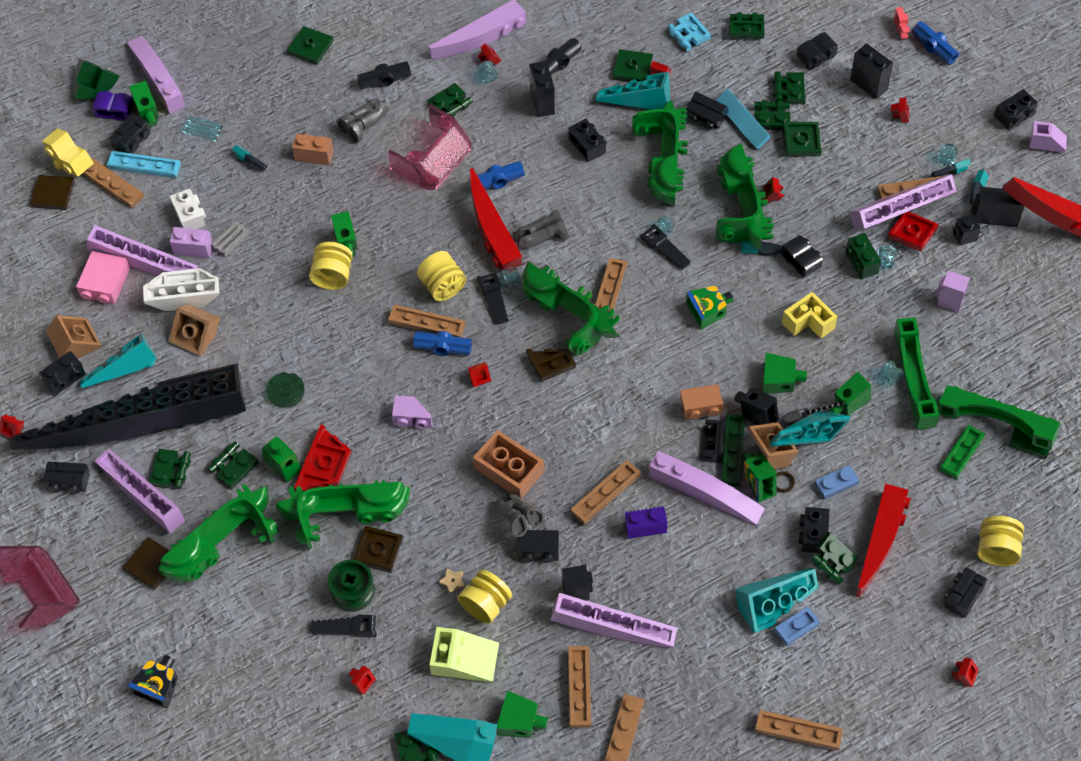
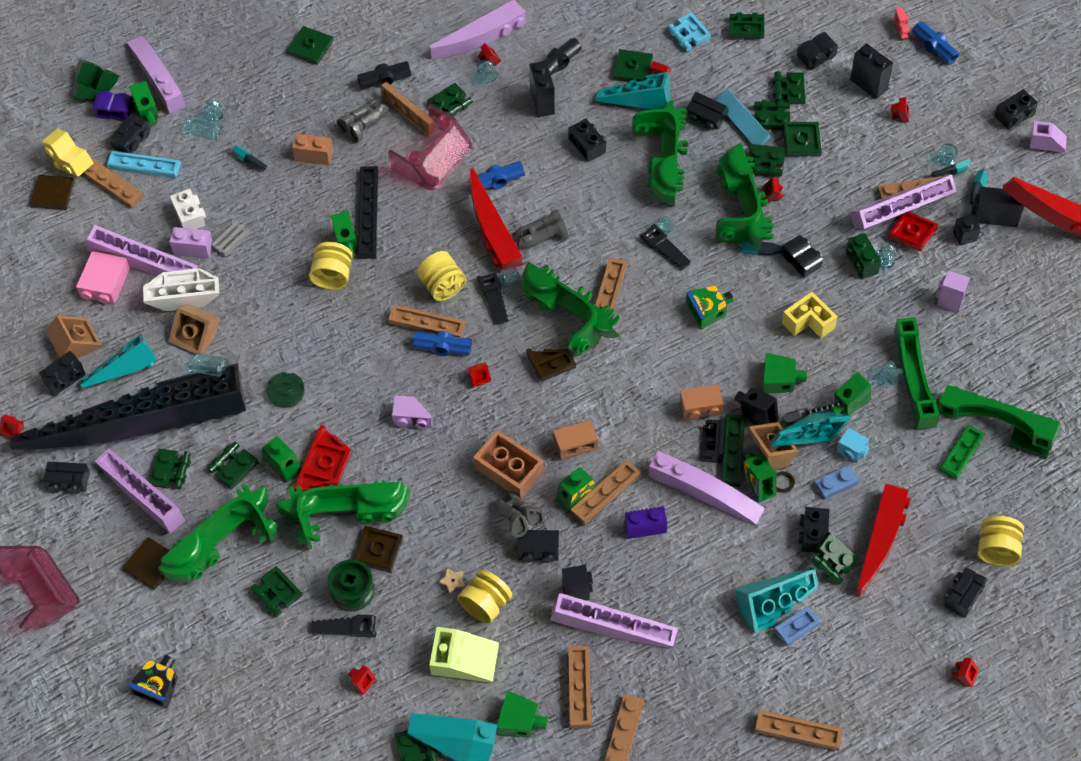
none -> clear light blue tile [188,353,230,377]
none -> clear light blue wheel [204,100,224,122]
none -> dark green plate [250,566,303,617]
none -> black tile [358,166,379,259]
none -> medium nougat plate [381,82,434,136]
none -> nougat brick [553,420,598,460]
none -> green torso [556,467,596,513]
none -> dark green plate [748,144,785,177]
none -> medium azure brick [837,428,870,463]

